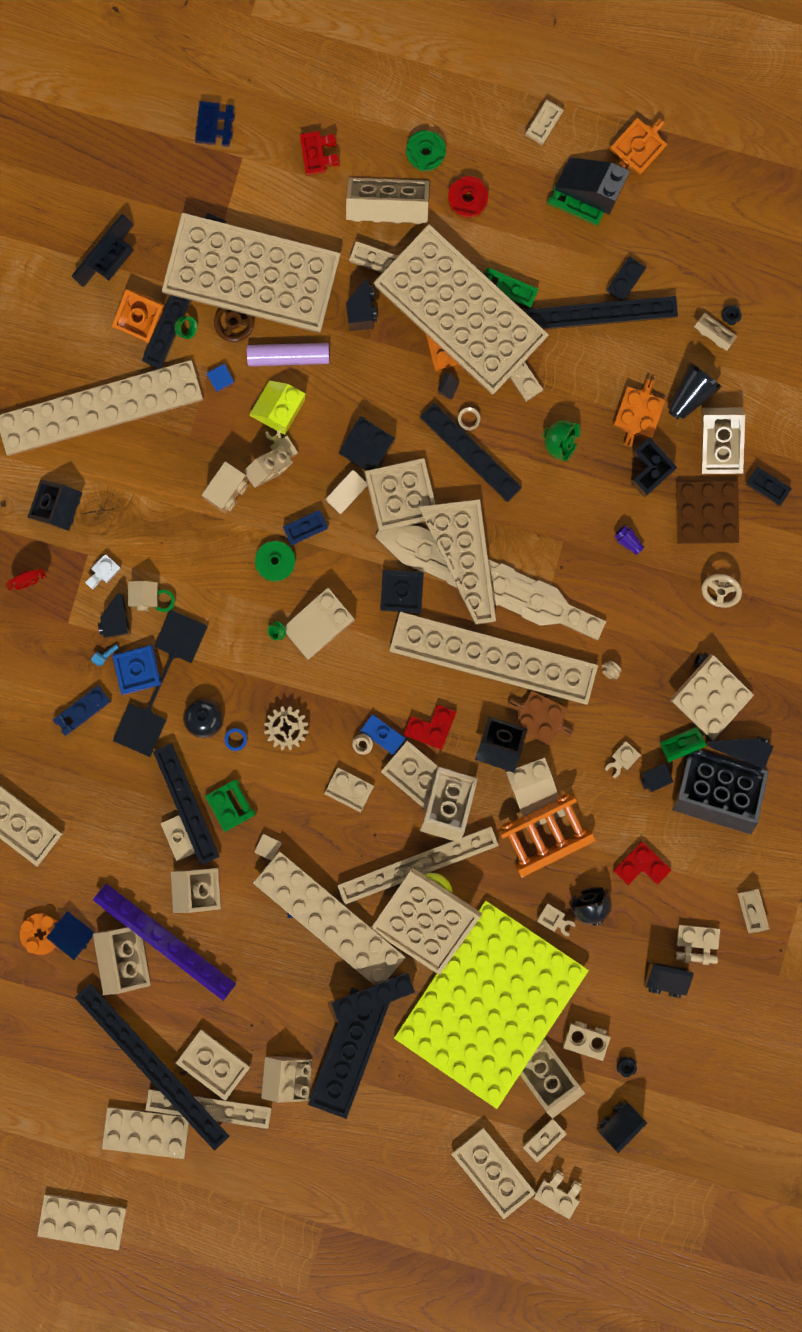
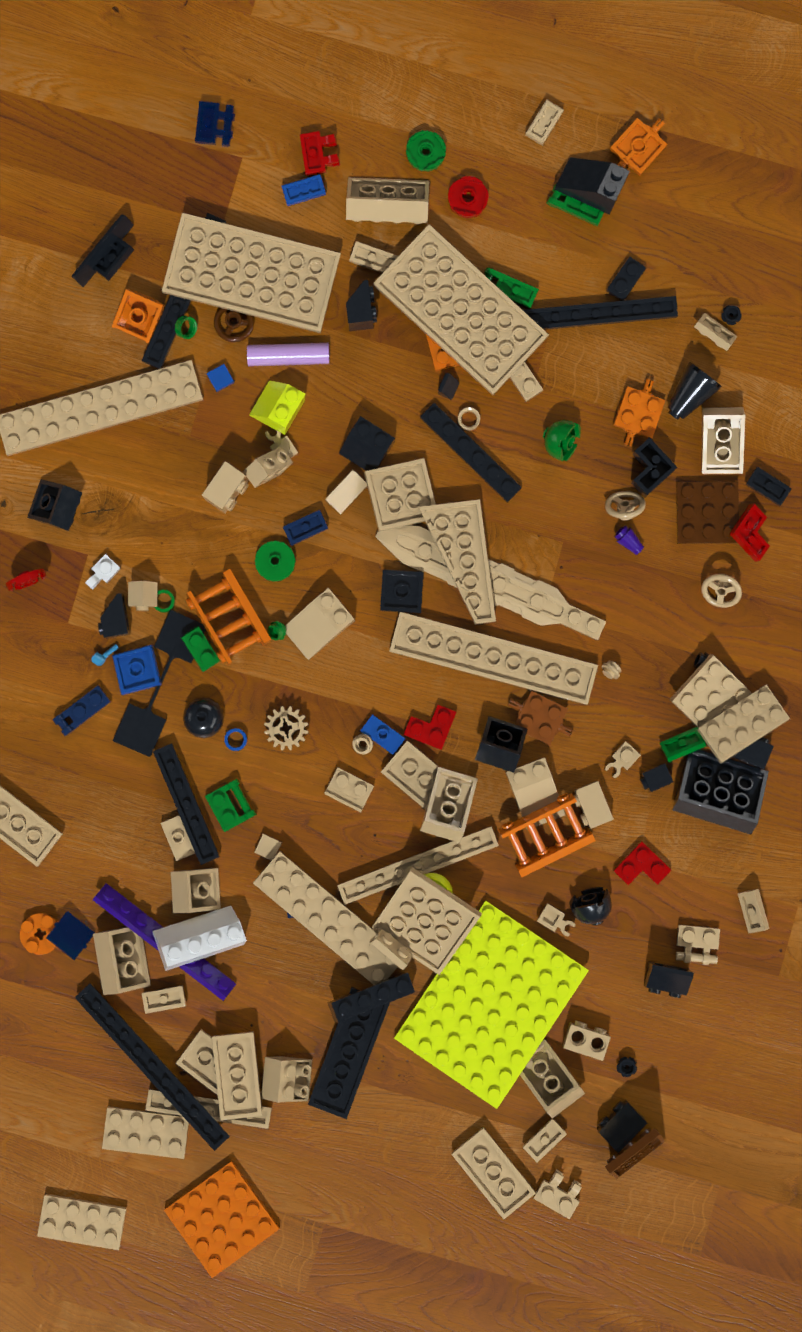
none -> tan plate [142,985,187,1014]
none -> white slope [153,906,247,971]
none -> orange plate [164,1160,280,1278]
none -> green plate [180,626,220,672]
none -> orange fence [185,569,271,666]
none -> tan plate [212,1031,262,1120]
none -> blue plate [281,174,326,207]
none -> tan plate [371,929,413,970]
none -> tan brick [573,781,614,829]
none -> tan piece [605,491,646,520]
none -> reddish brown plate [605,1128,665,1179]
none -> tan plate [697,685,790,764]
none -> red plate [730,503,770,562]

